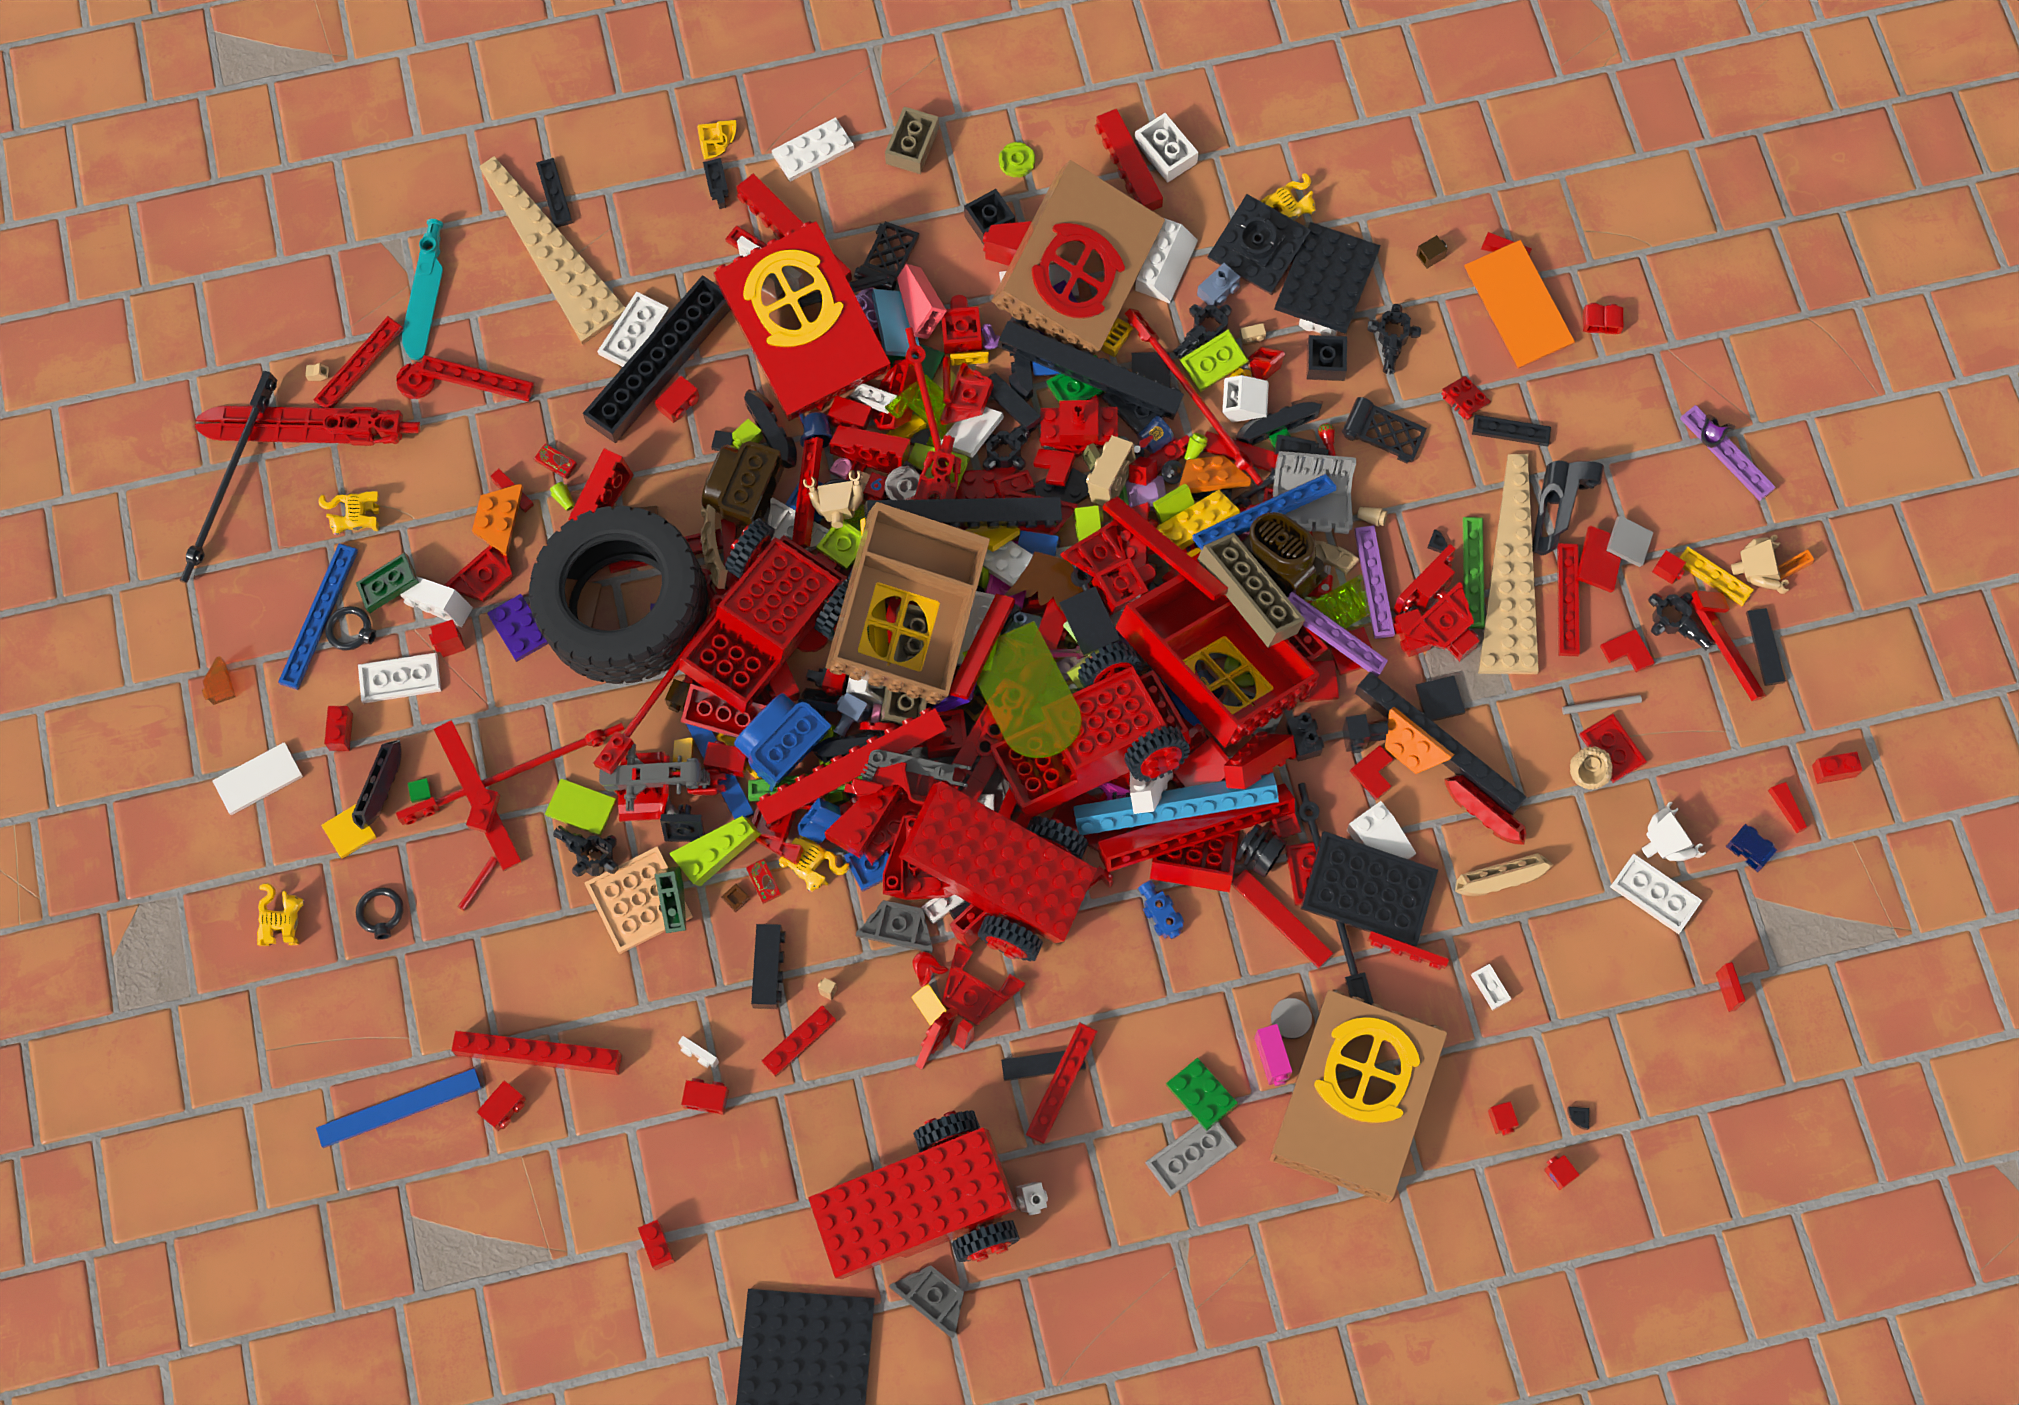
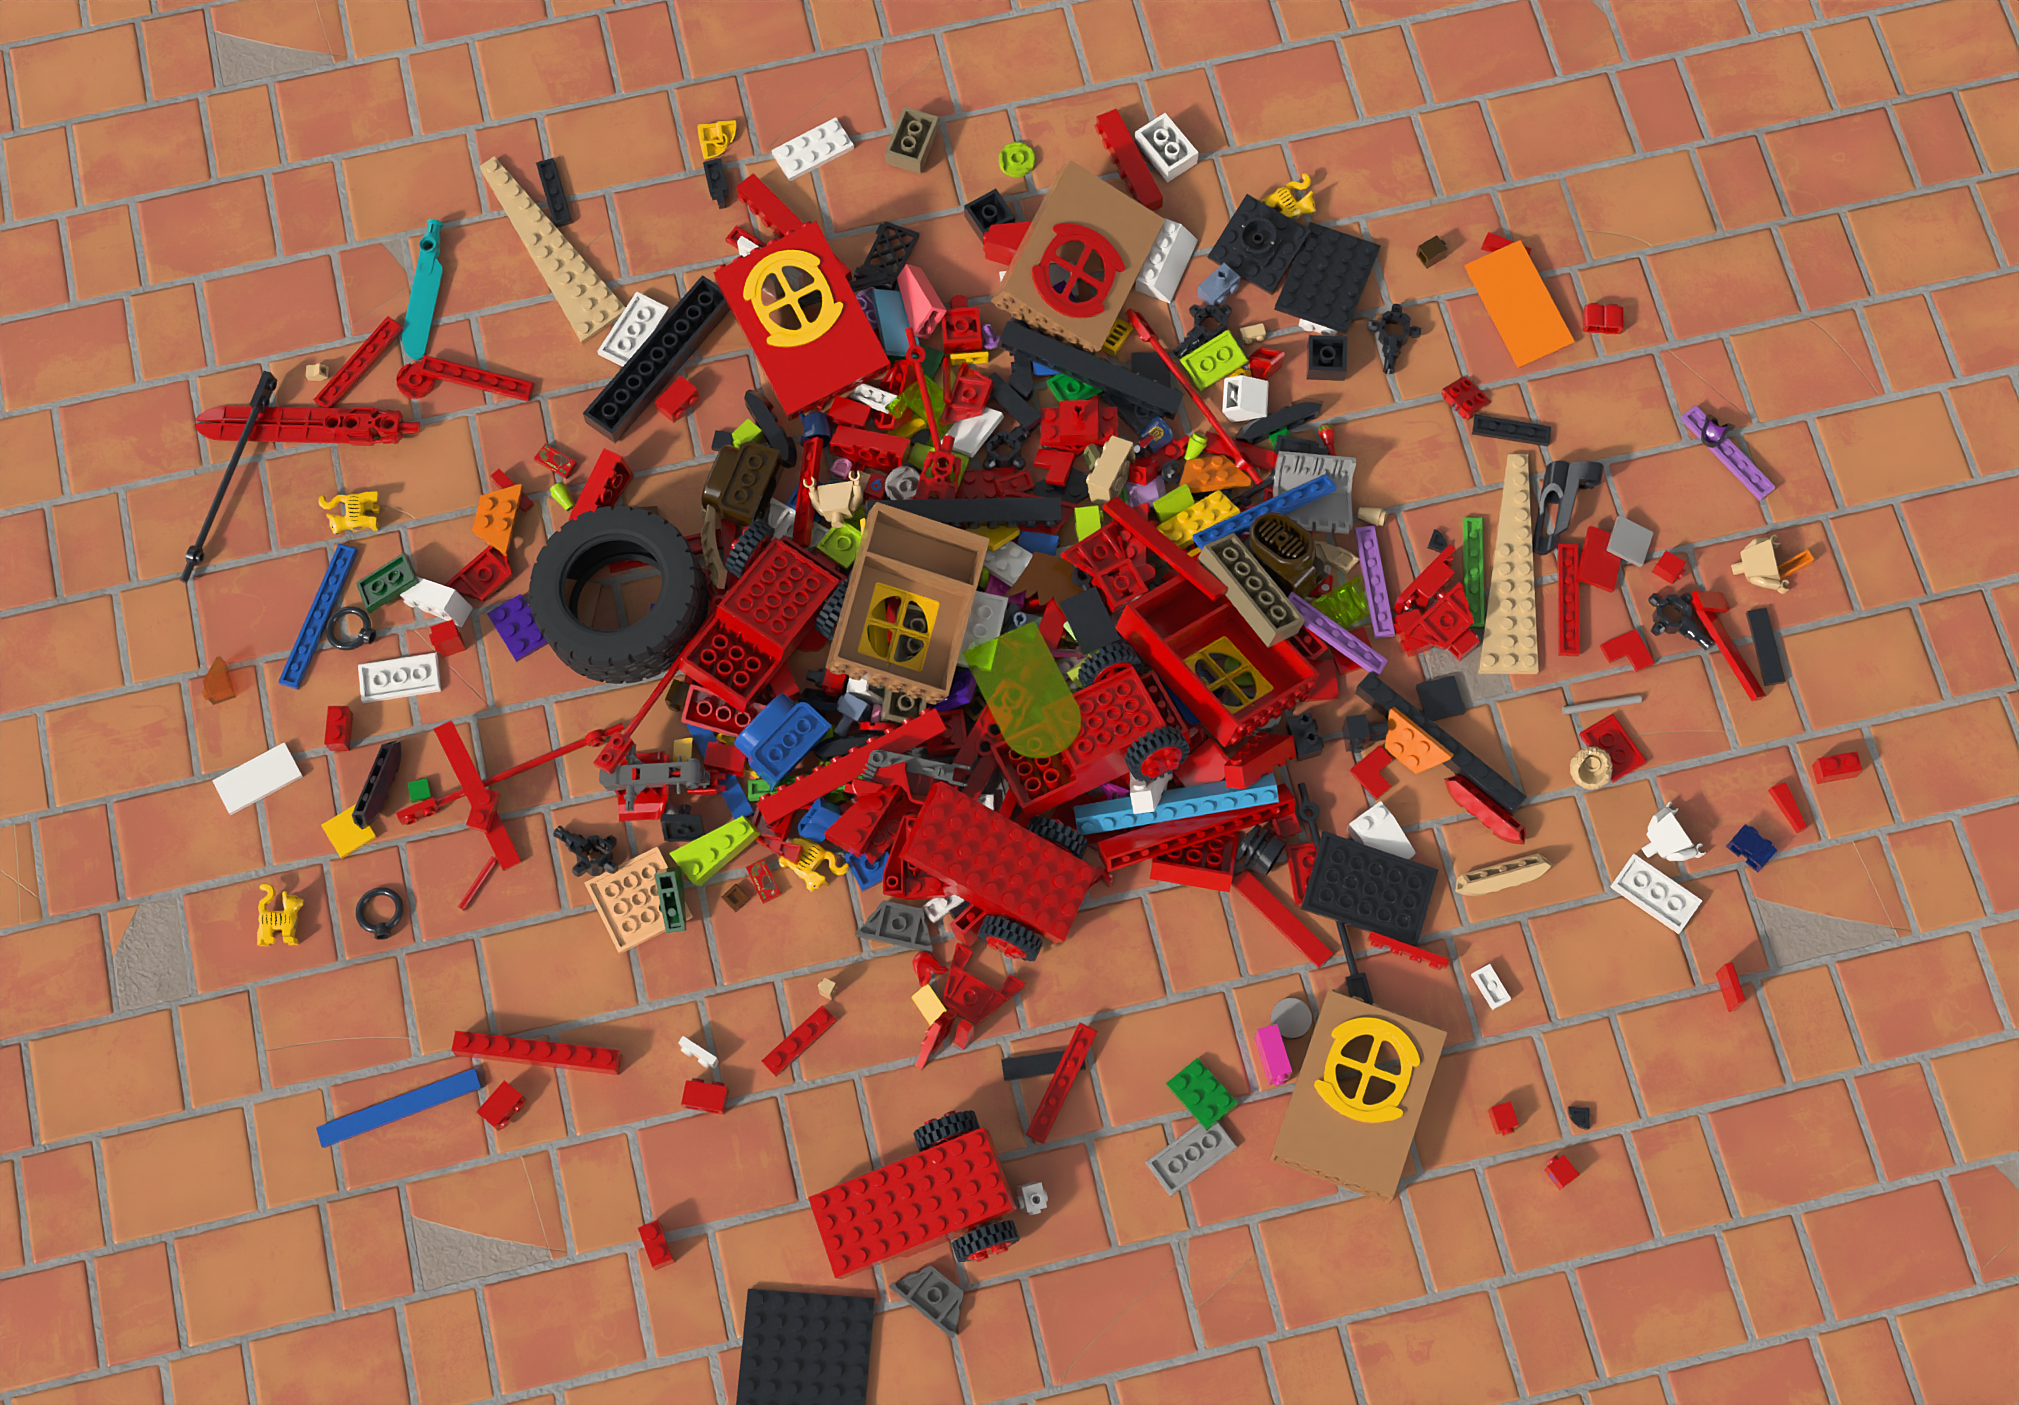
lime tile [545,779,617,836] -> none
black brick [751,924,786,1009] -> none
red tile [949,593,1015,700] -> none
blue brick [1138,880,1184,939] -> none
black piece [1342,397,1427,464] -> none
yellow tile [1679,546,1754,606] -> none

